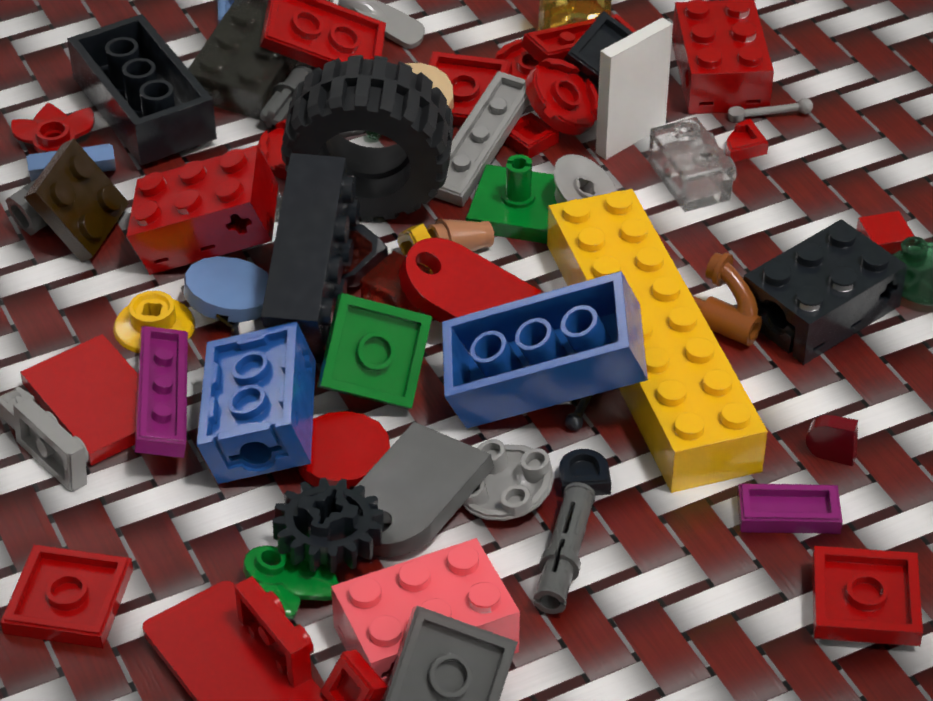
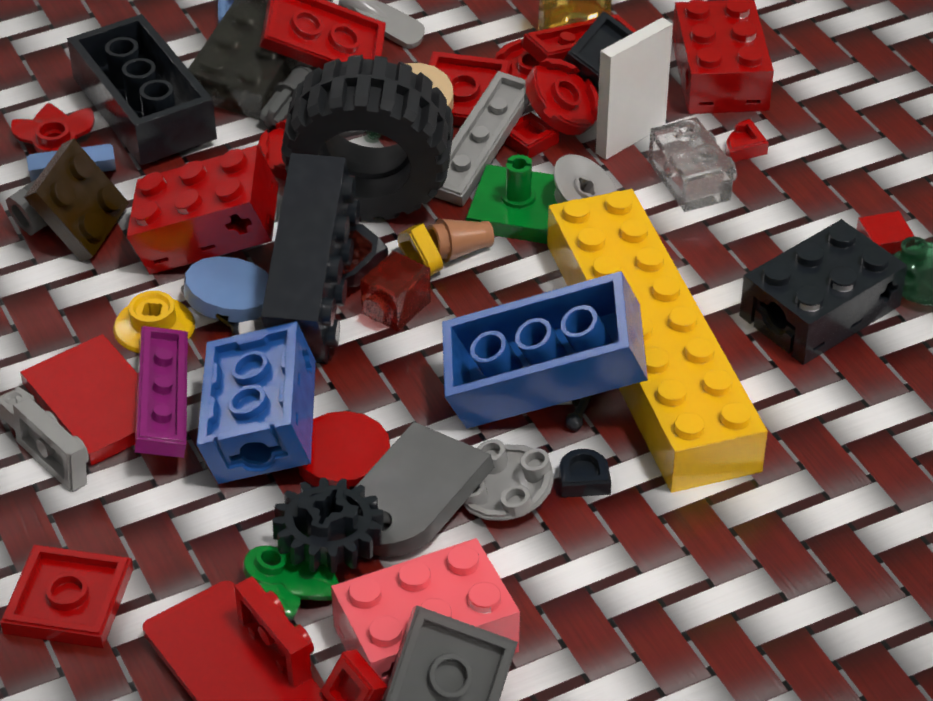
green tile [317,293,432,409] -> none
red tile [399,238,541,323] -> none
dark grey pin [533,482,595,614] -> none
dark orange plant [693,252,762,346] -> none
light grey hinge [728,98,813,123] -> none
magenta tile [737,484,843,534] -> none
dark red tile [806,415,858,466] -> none
red plate [812,546,923,646] -> none

